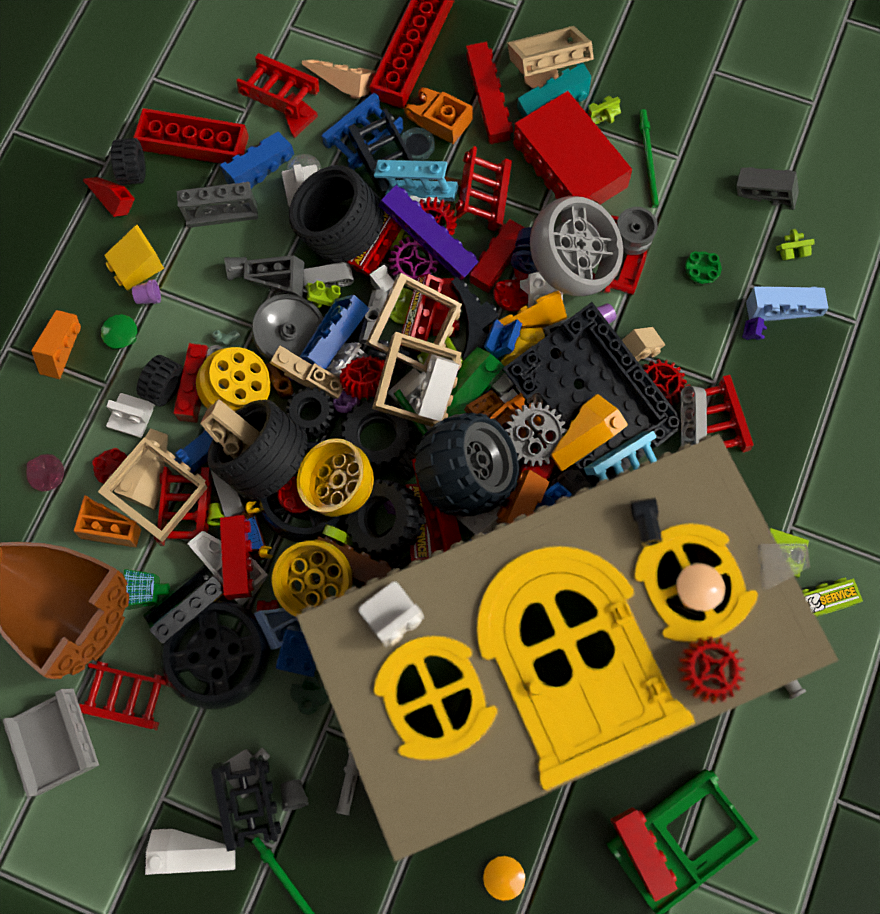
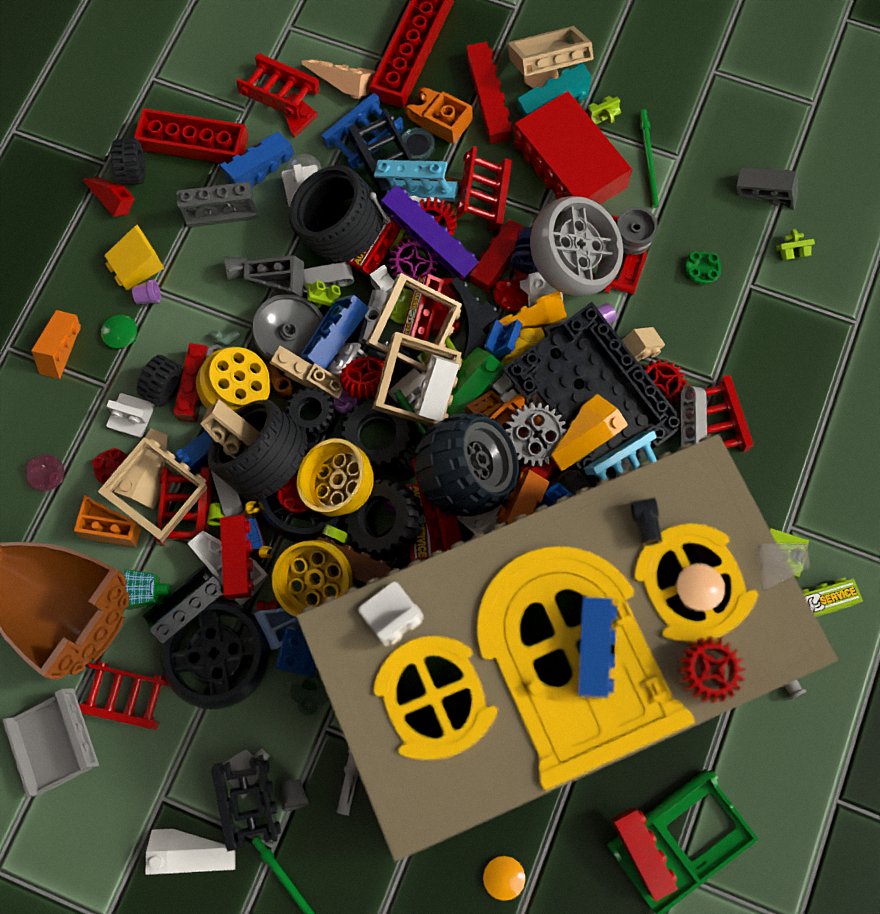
dark purple tile [743,317,767,340] -> none
light blue wedge [746,287,828,321] -> none
none -> light grey hinge [369,192,391,224]
none -> blue brick [579,597,617,699]

